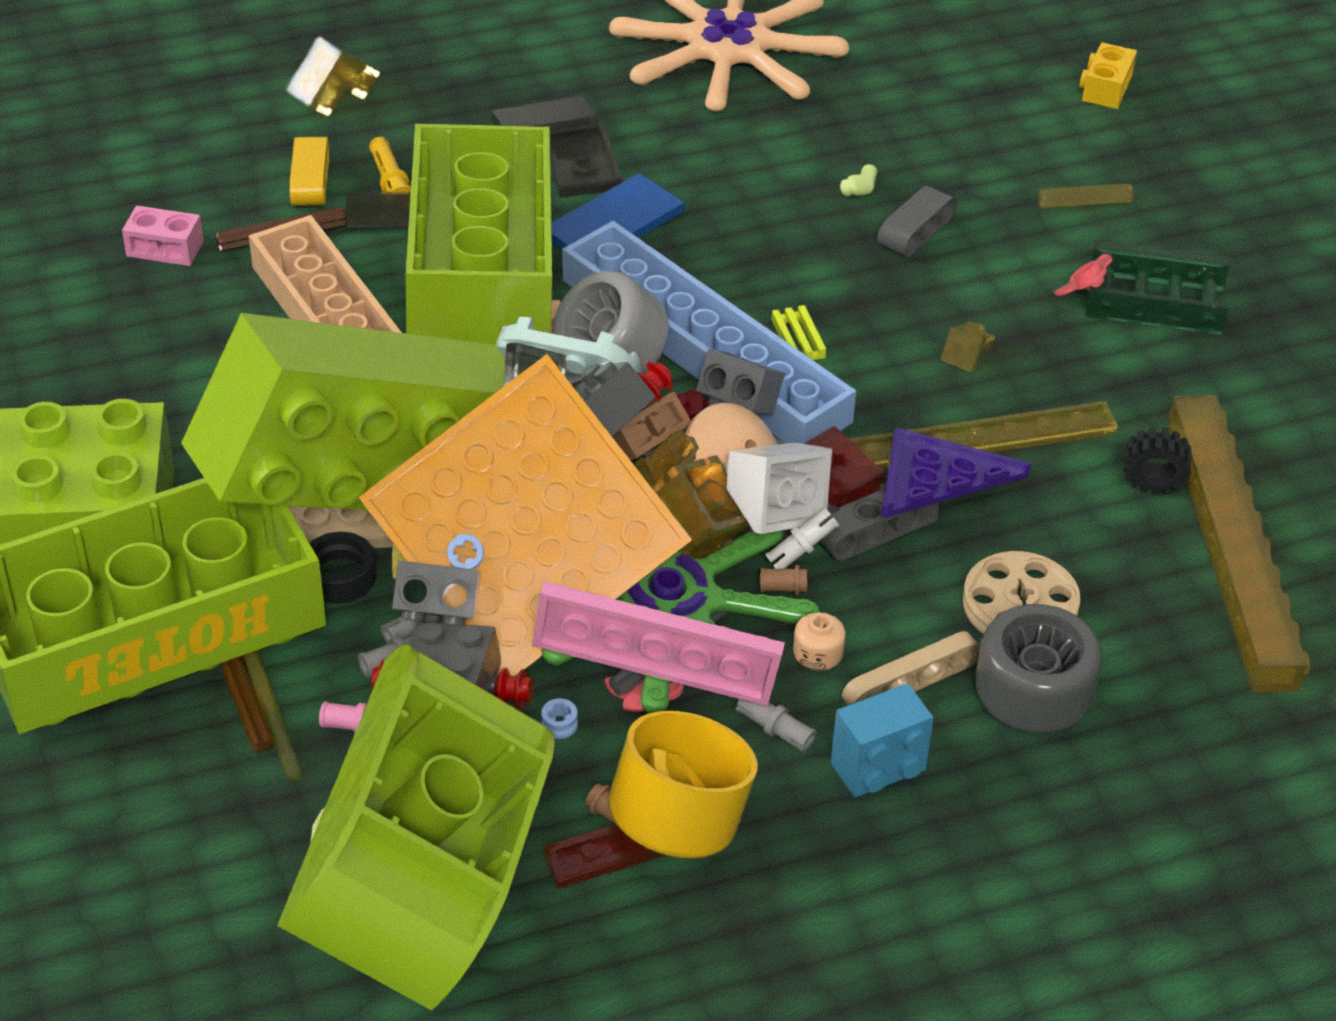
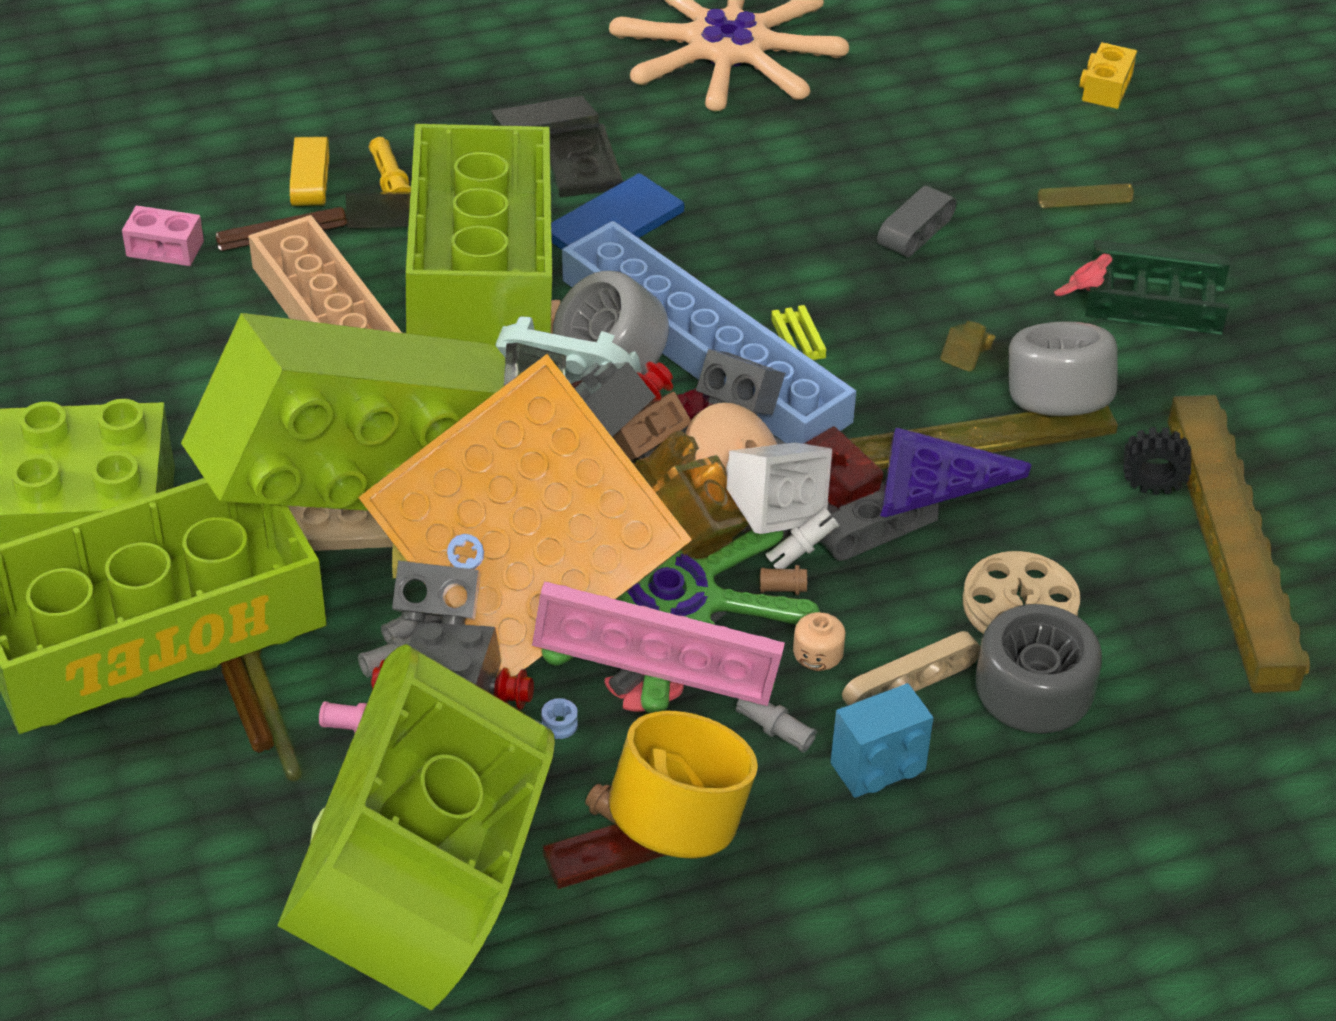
clear yellow brick [286,36,380,116] -> none
black tyre [309,531,377,604] -> none
yellowish green arm [840,164,877,197] -> none
none -> light grey wheel [1009,322,1118,416]

